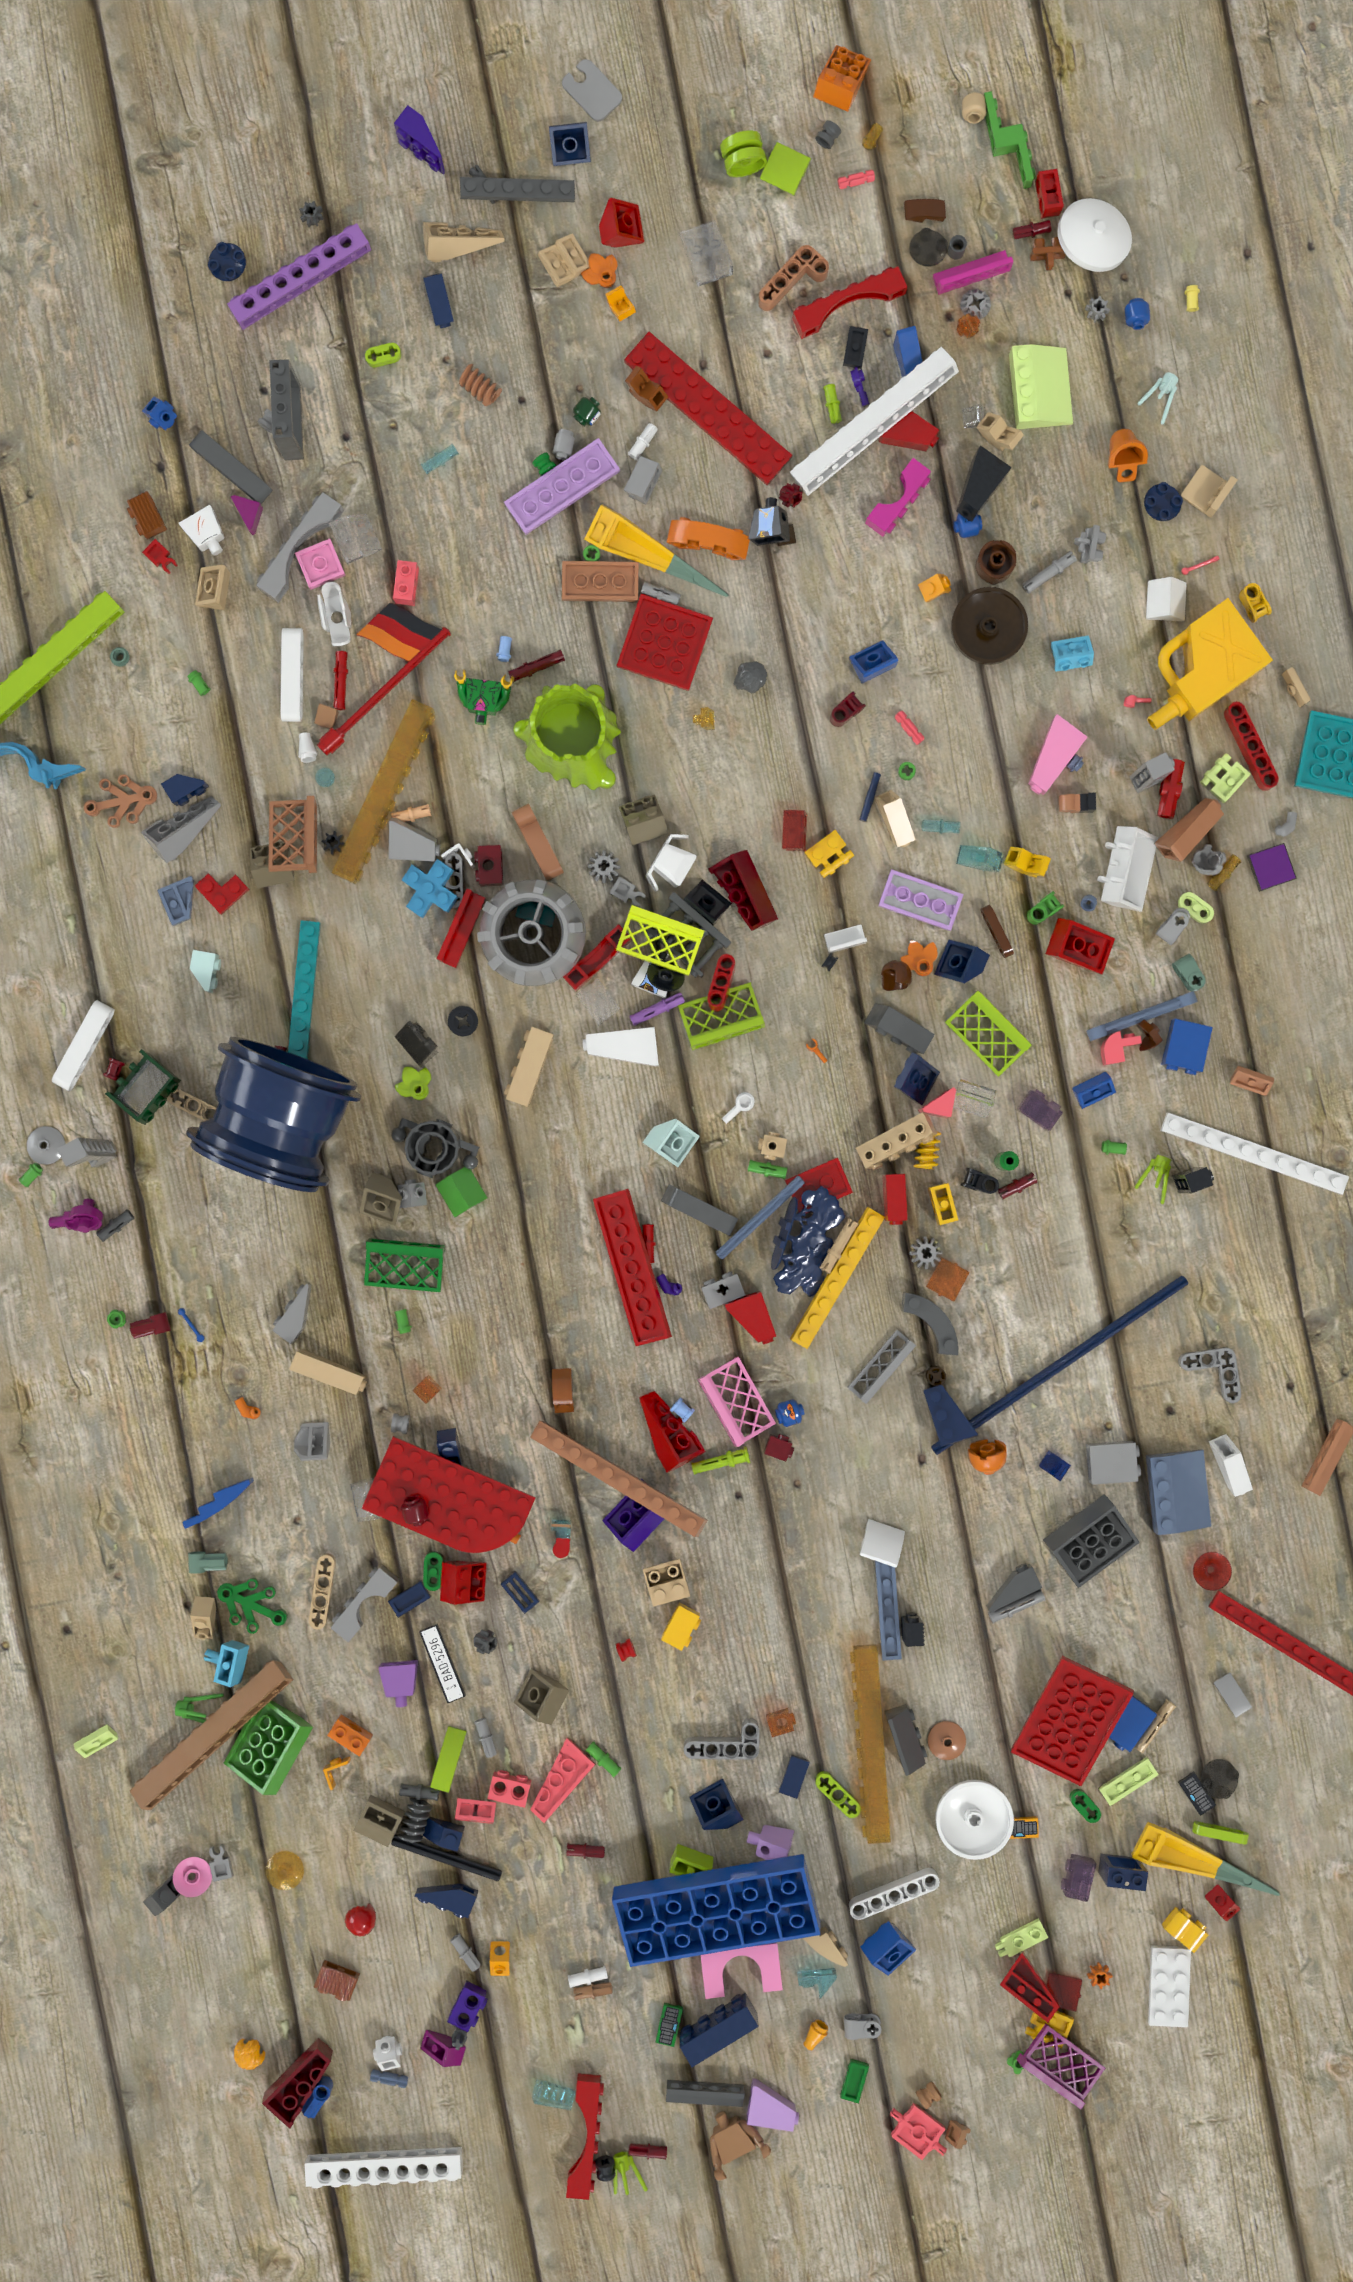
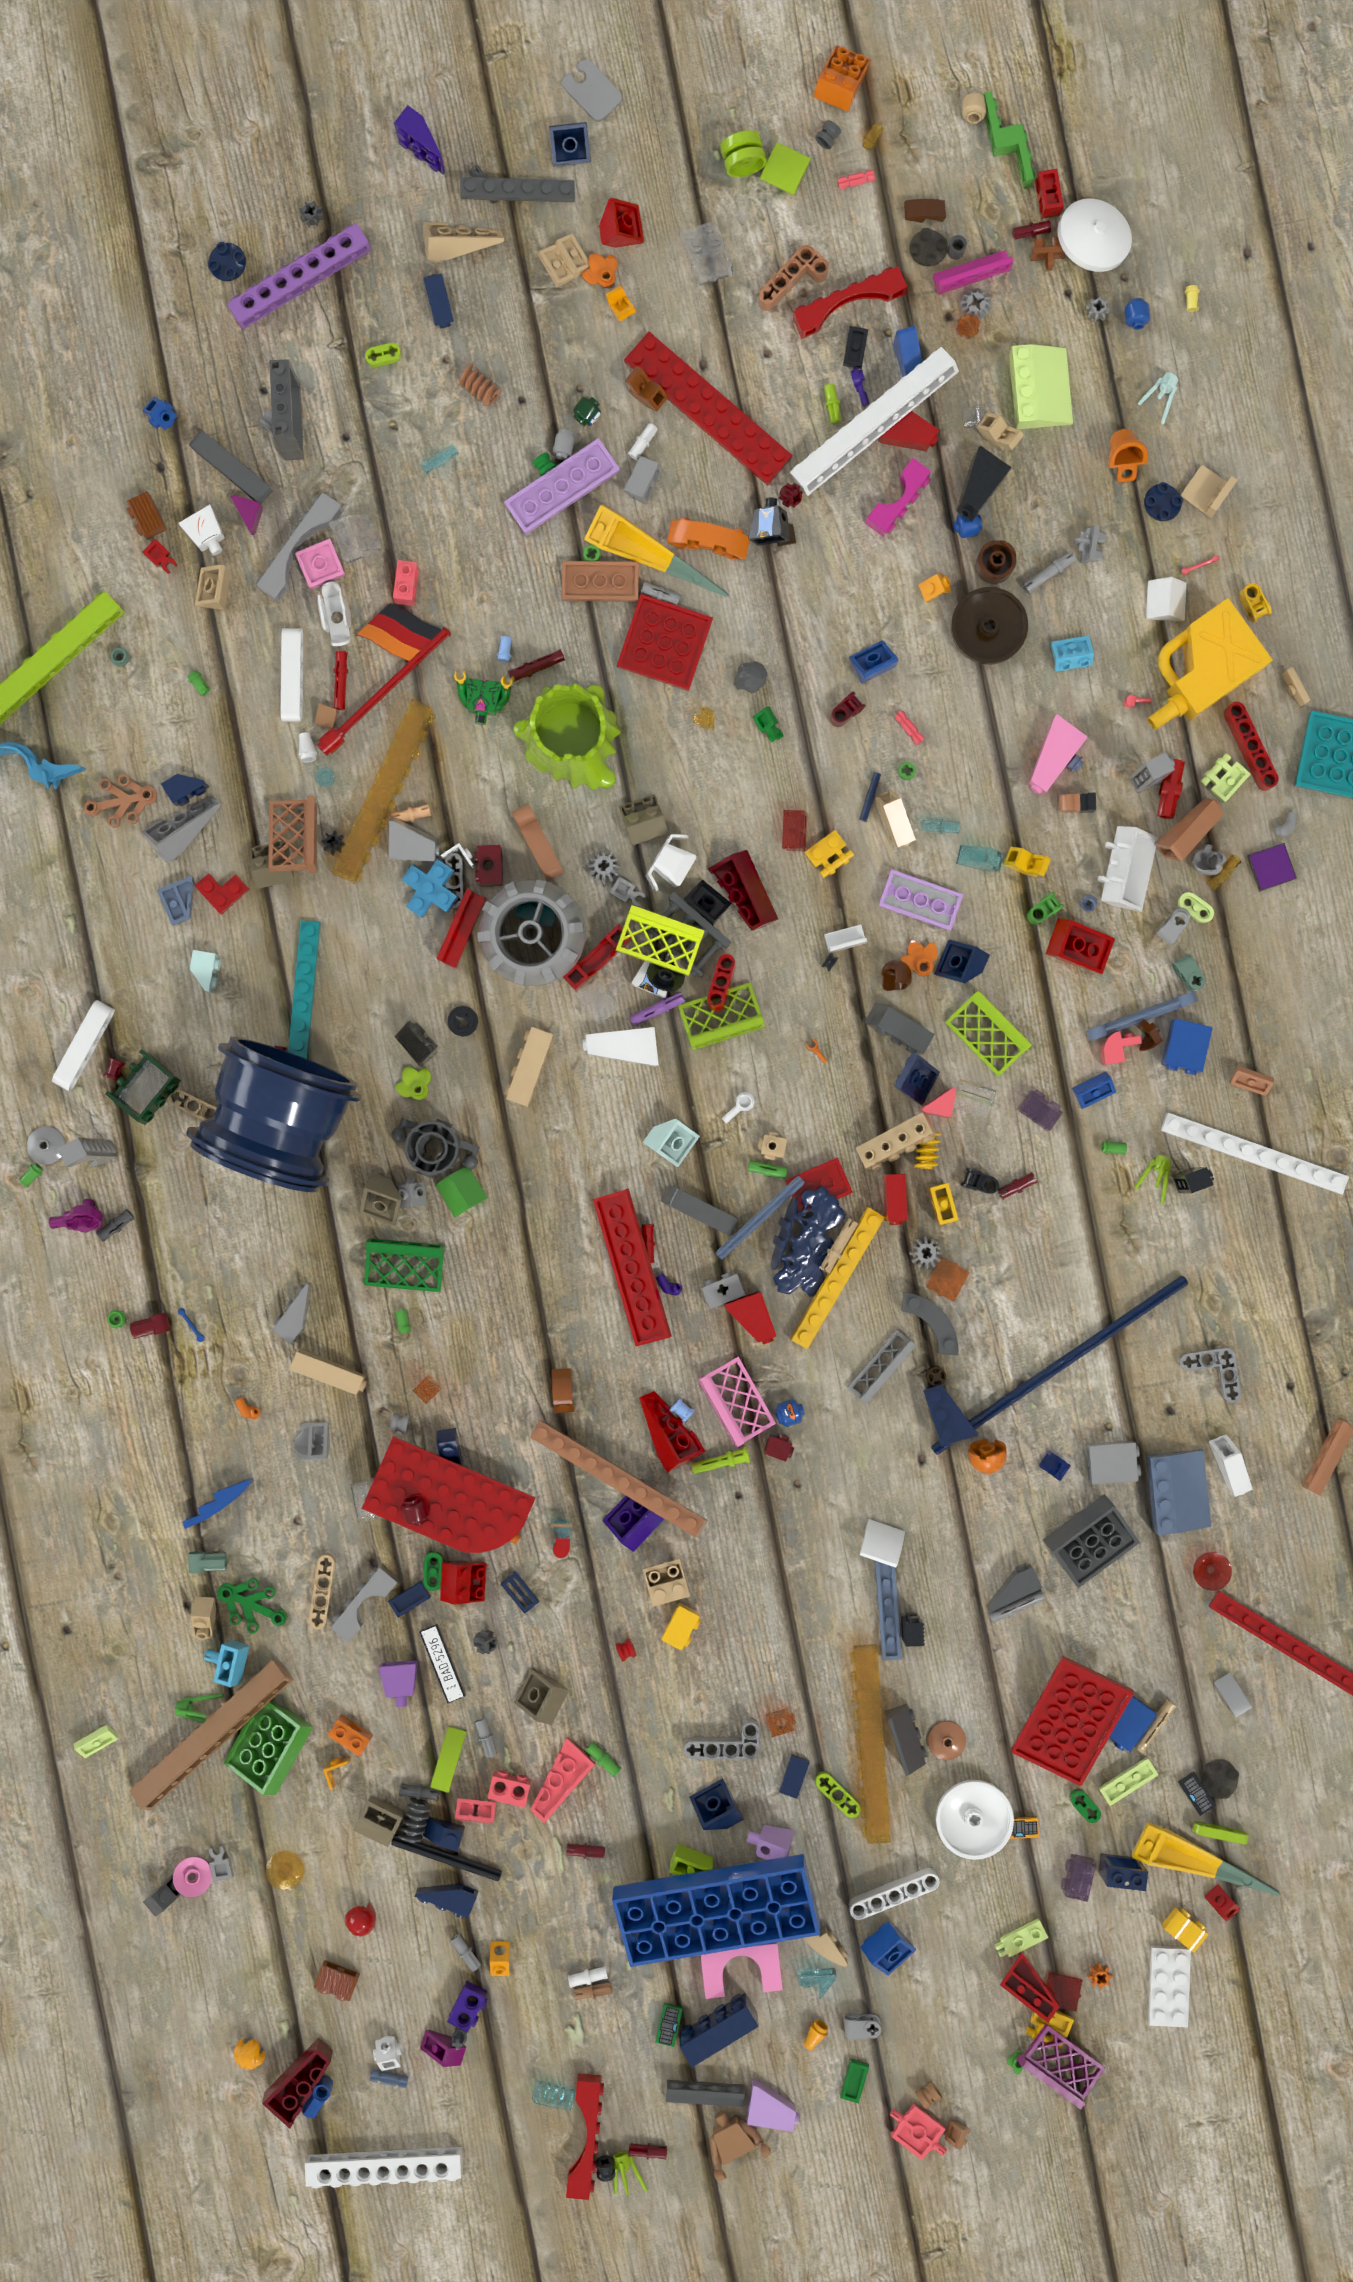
reddish brown beam [980,904,1014,958] -> none
green brick [994,1151,1019,1171] -> none
none -> green plate [753,706,784,742]

